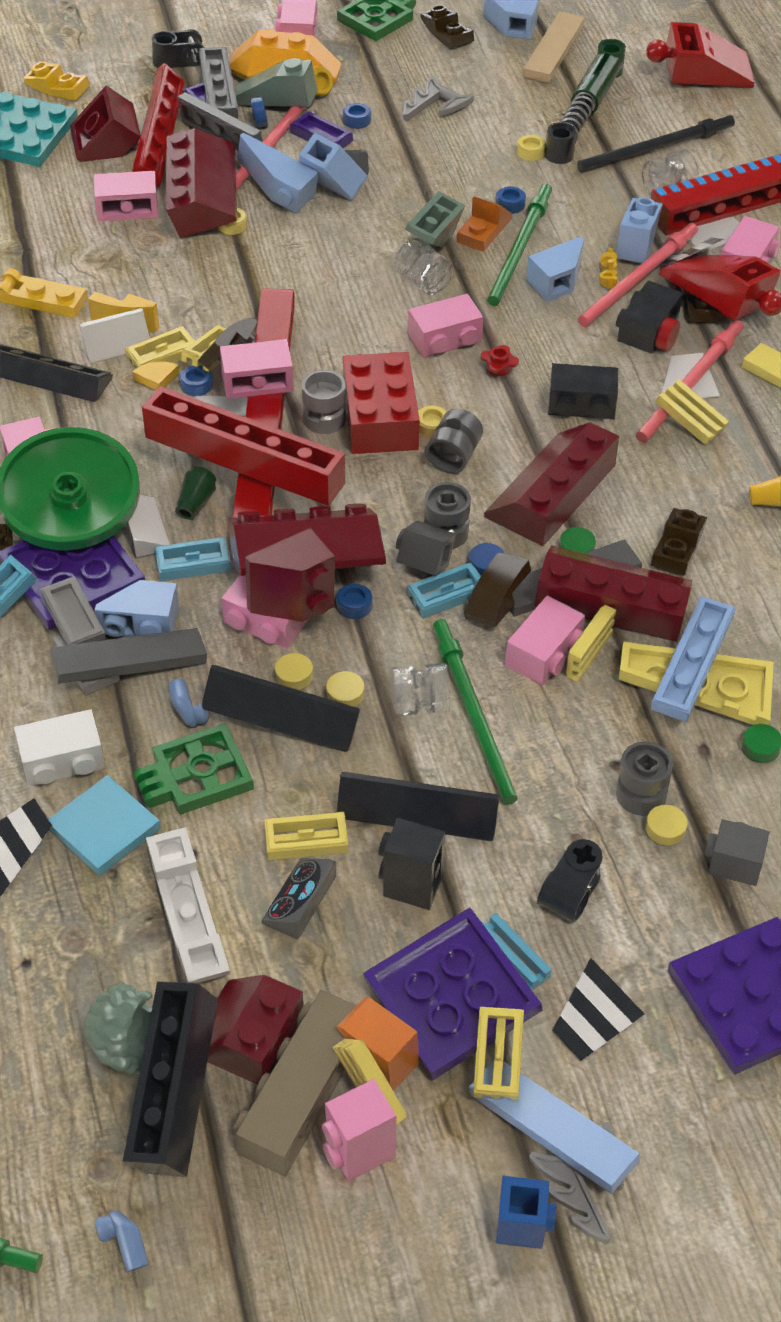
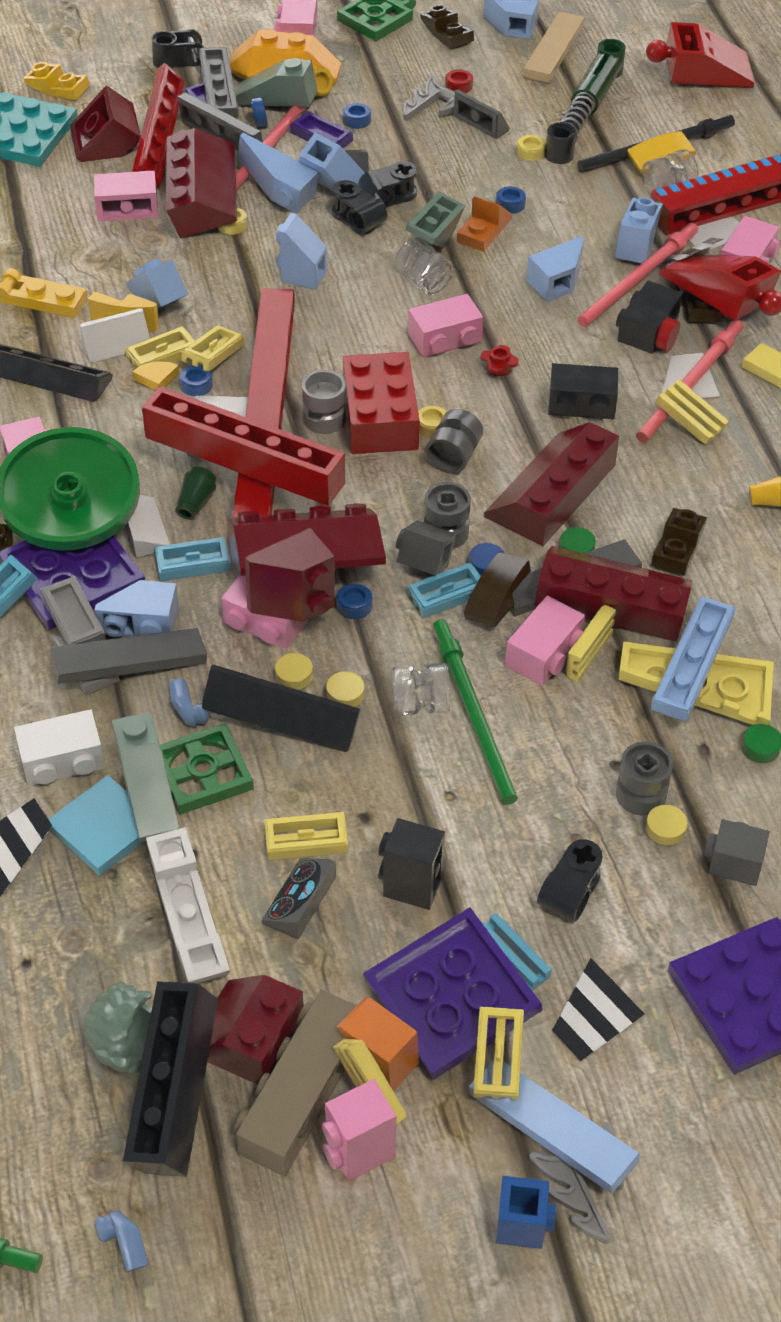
slope [198,318,258,369] -> none
bright pink brick [220,339,294,399] -> none
black slope [337,772,500,841] -> none
green bar [487,184,552,306] -> none
yellow piece [599,248,617,289] -> none
none -> sand green slope [112,712,179,842]
none -> light blue slope [126,258,188,309]
none -> light blue slope [276,213,327,290]
none -> black piece [332,180,388,235]
none -> black piece [358,161,417,208]
none -> red tile [445,69,473,93]
none -> dark grey slope [454,89,510,139]
none -> yellow slope [627,131,696,177]

